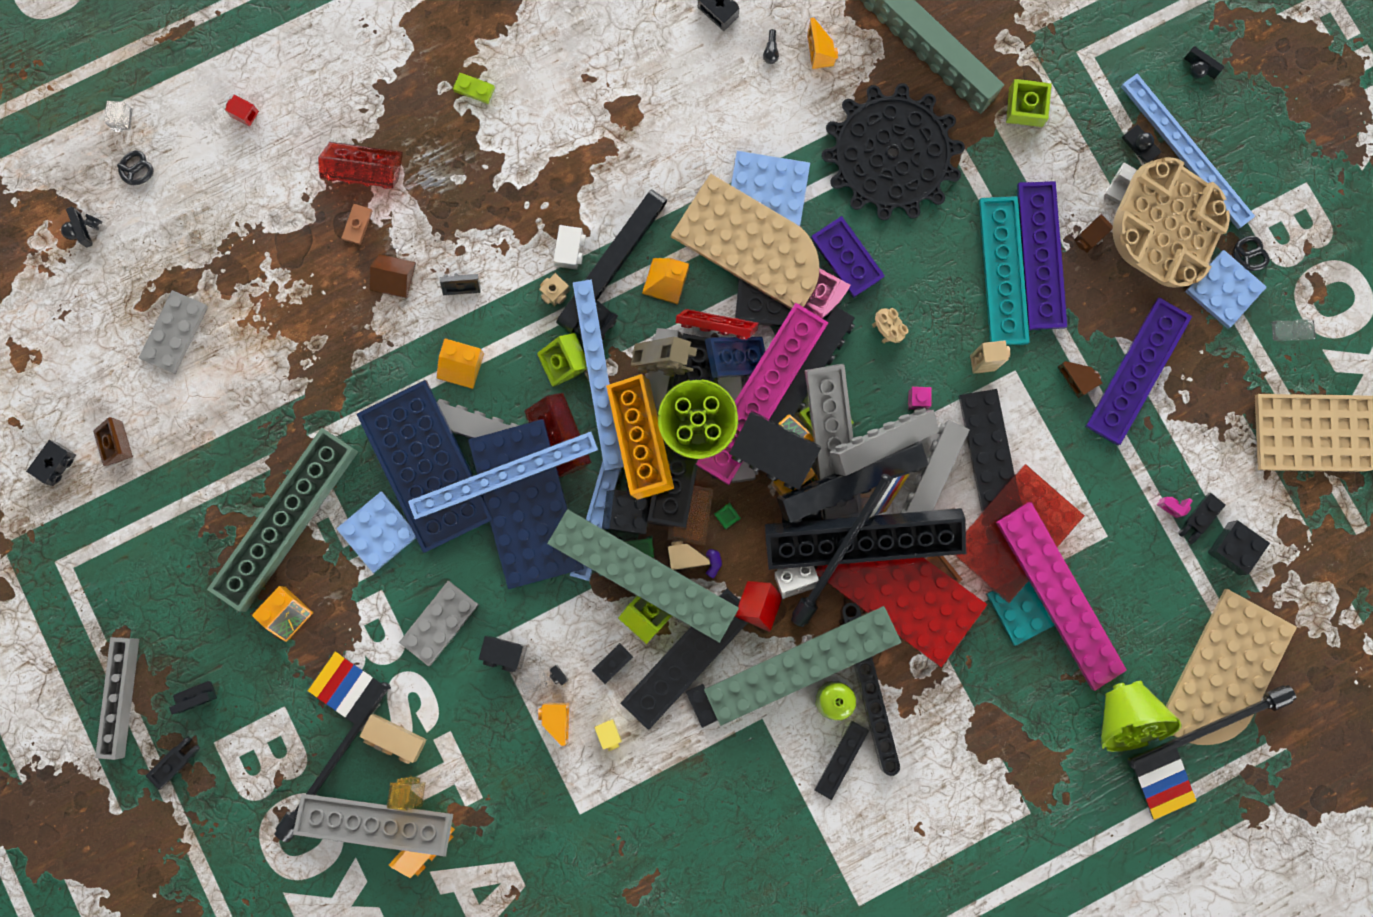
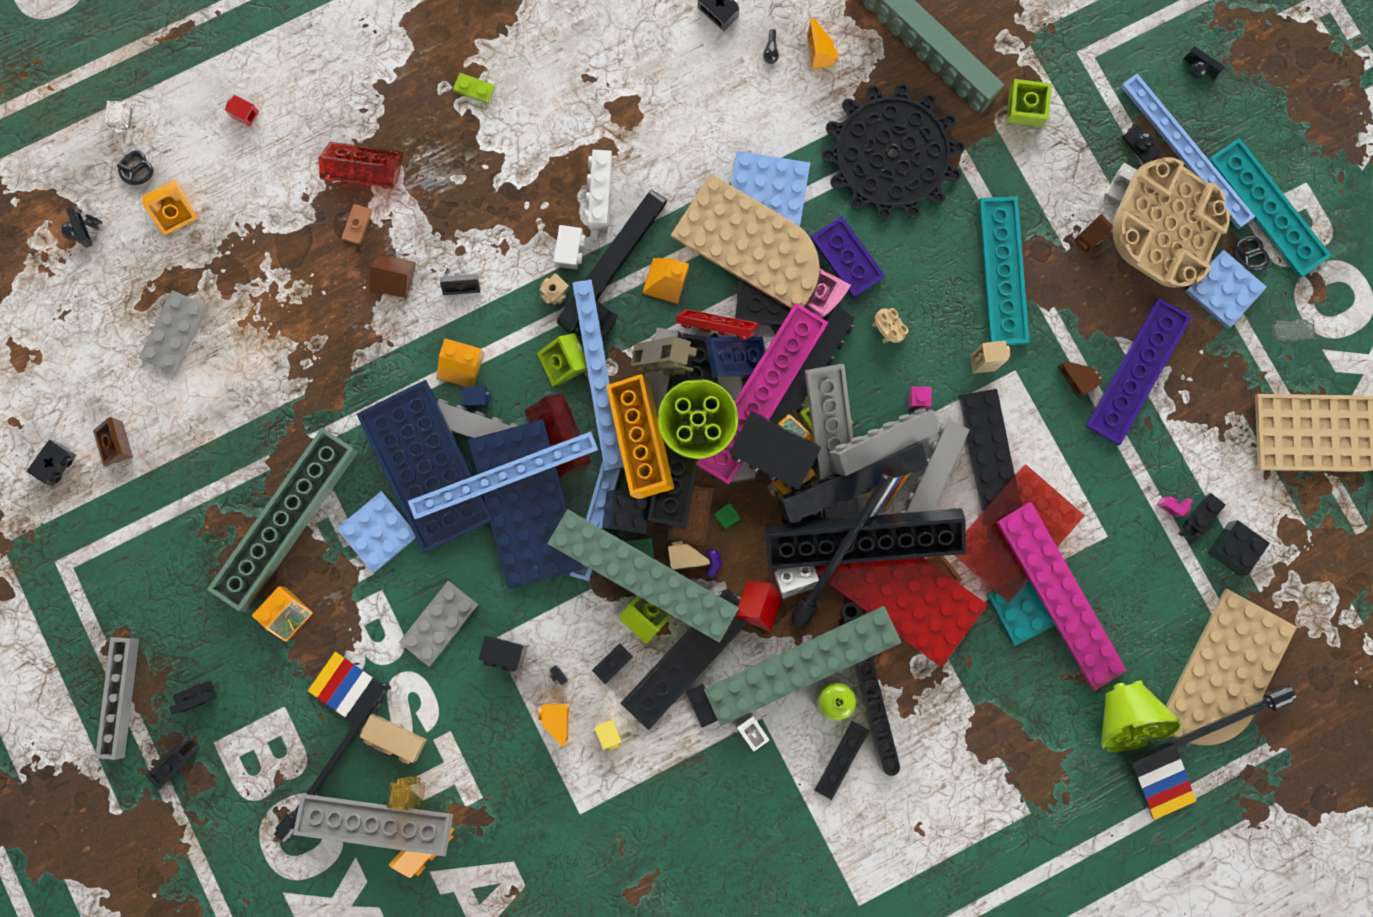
dark purple plate [1017,181,1067,330] -> none
none -> light orange slope [142,179,198,236]
none -> dark blue brick [462,386,491,409]
none -> white brick [585,150,612,230]
none -> white slope [736,715,769,751]
none -> teal plate [1209,138,1332,279]

